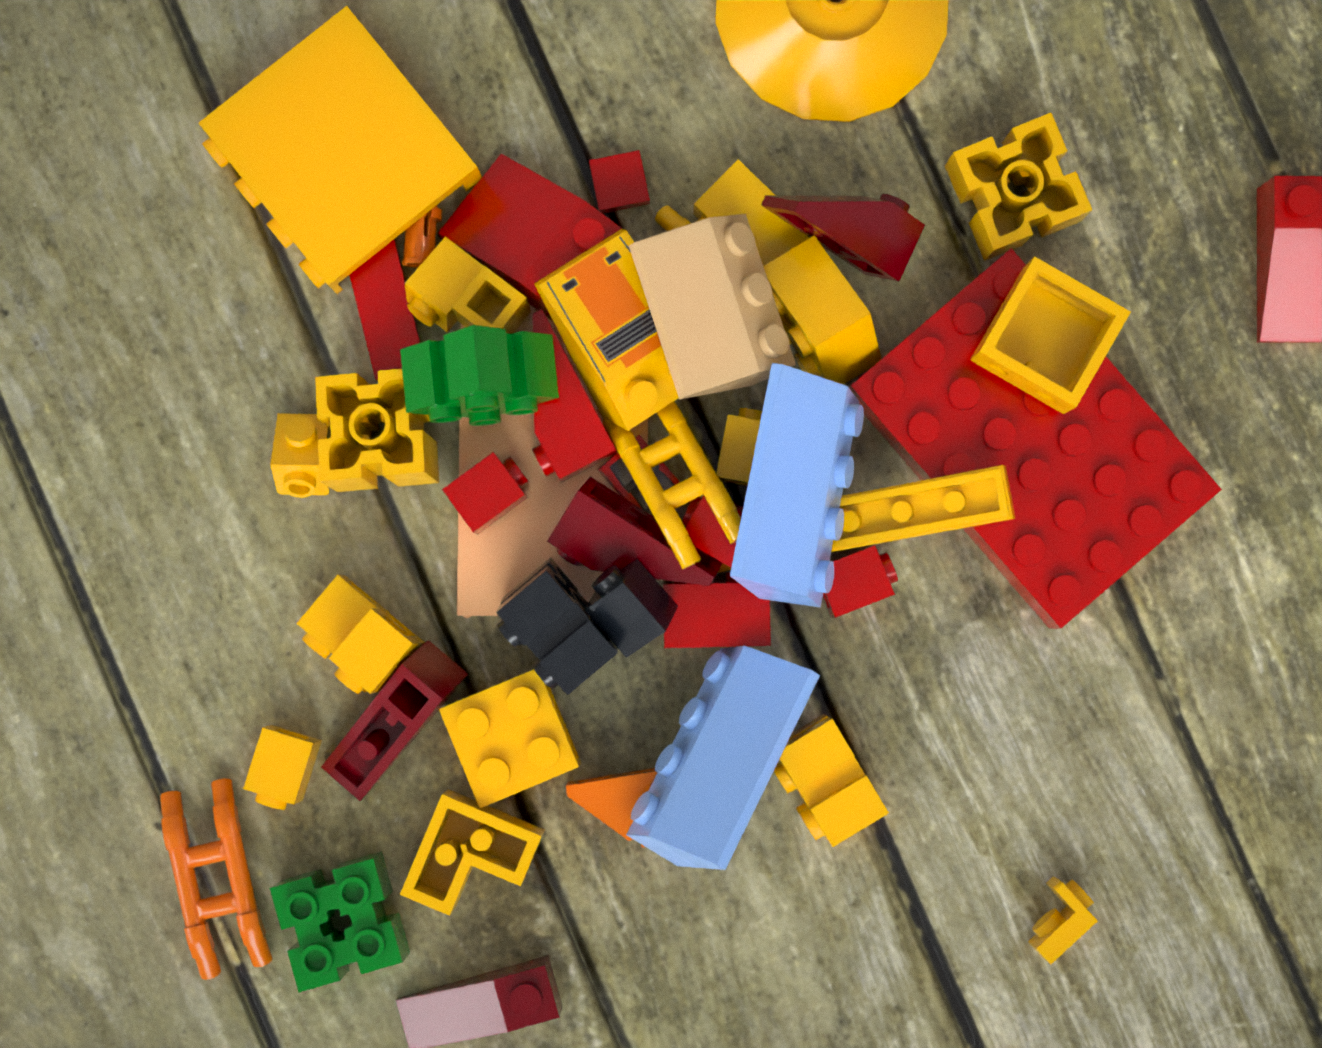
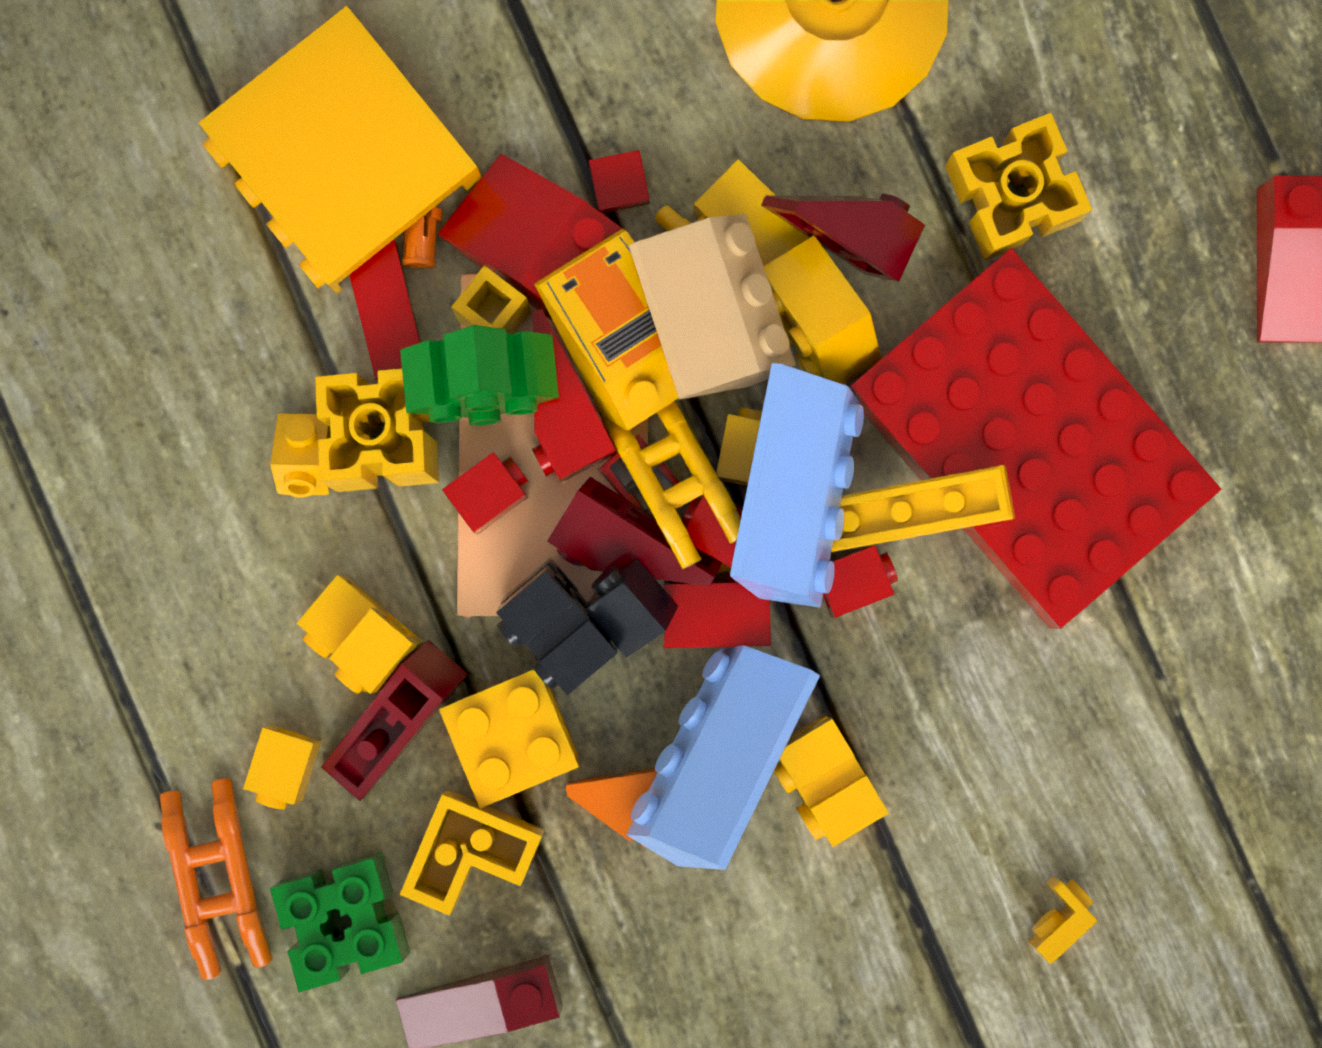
yellow brick [405,237,483,333] -> none
yellow piece [970,256,1131,414] -> none

